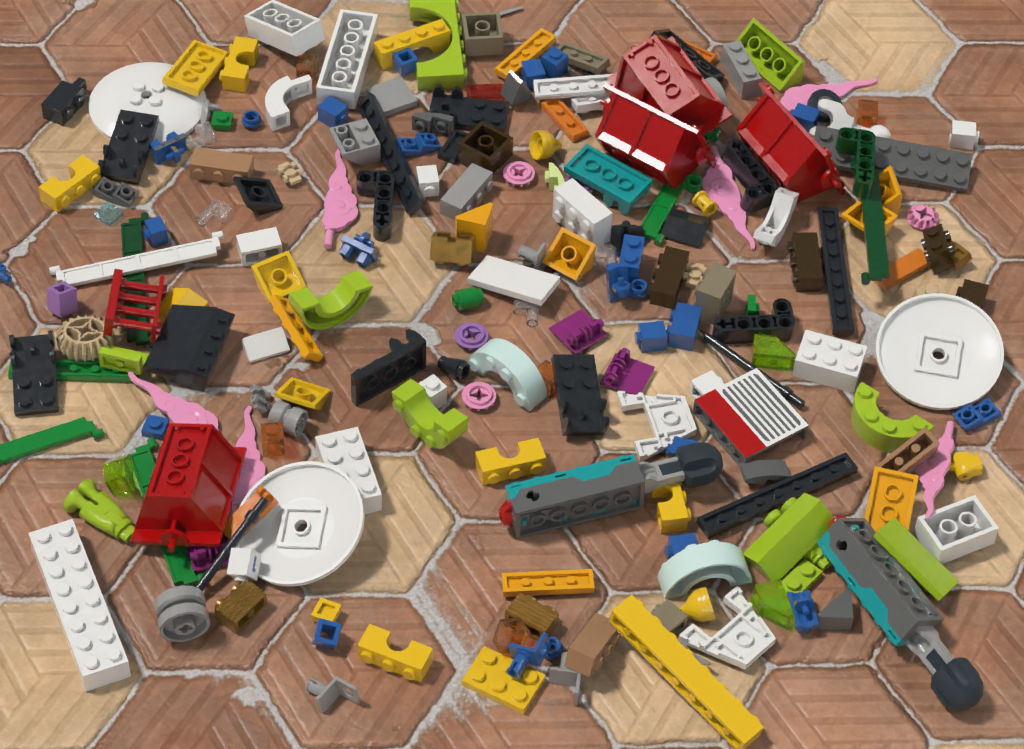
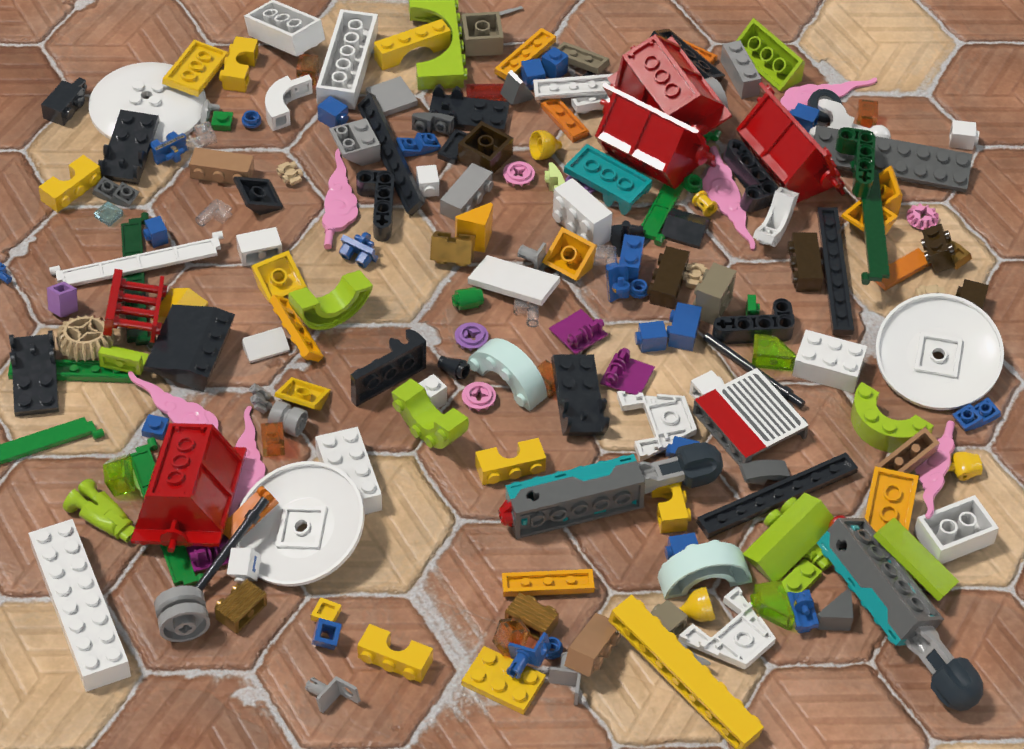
blue plate [392,48,418,77] -> none

